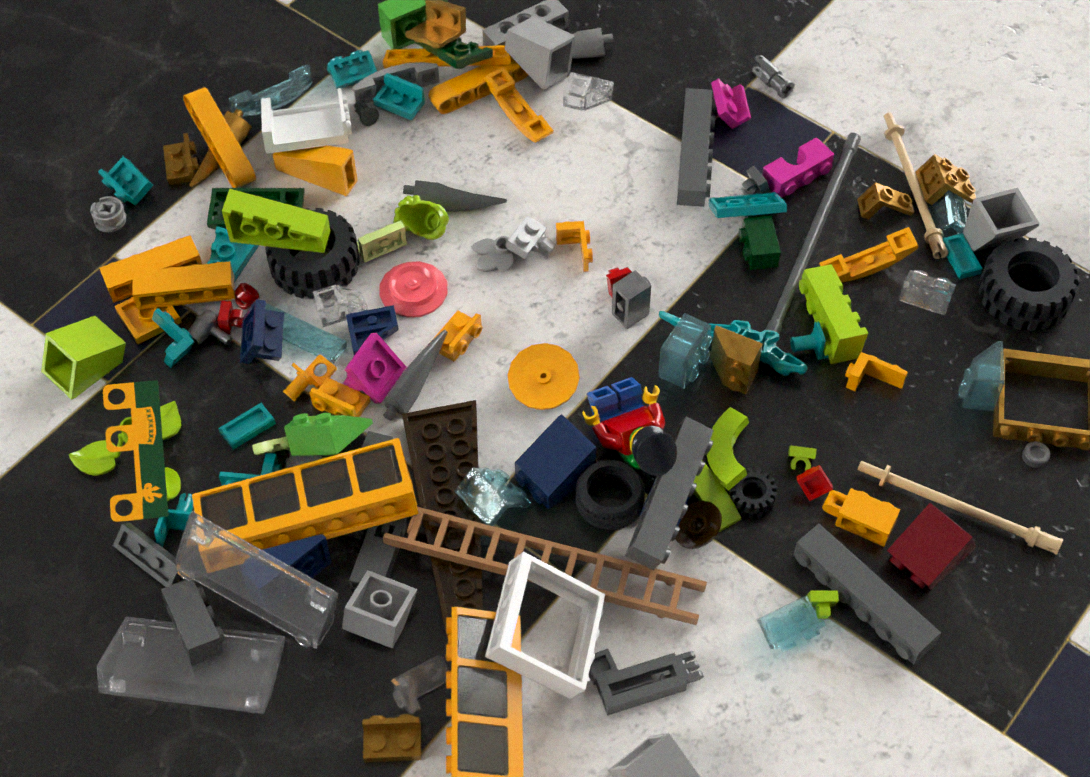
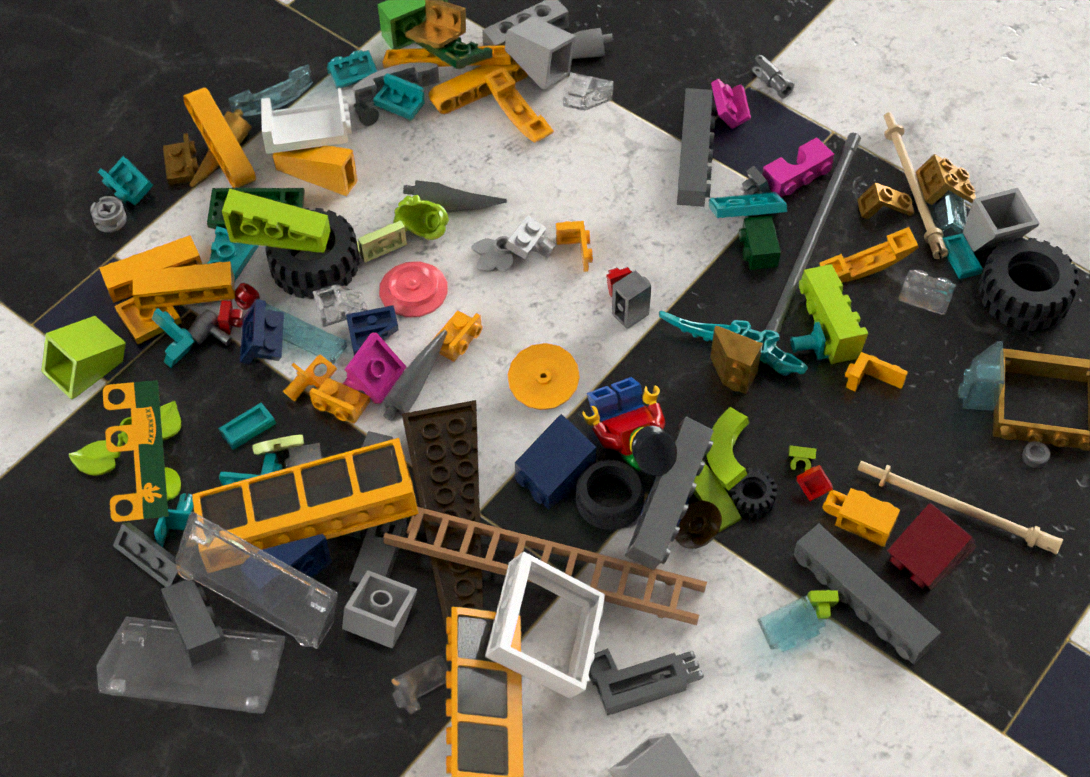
bright green slope [284,413,373,456] -> none
pearl gold bracket [362,714,421,763] -> none
clear light blue bracket [454,467,531,526] -> none
clear light blue brick [658,313,713,389] -> none

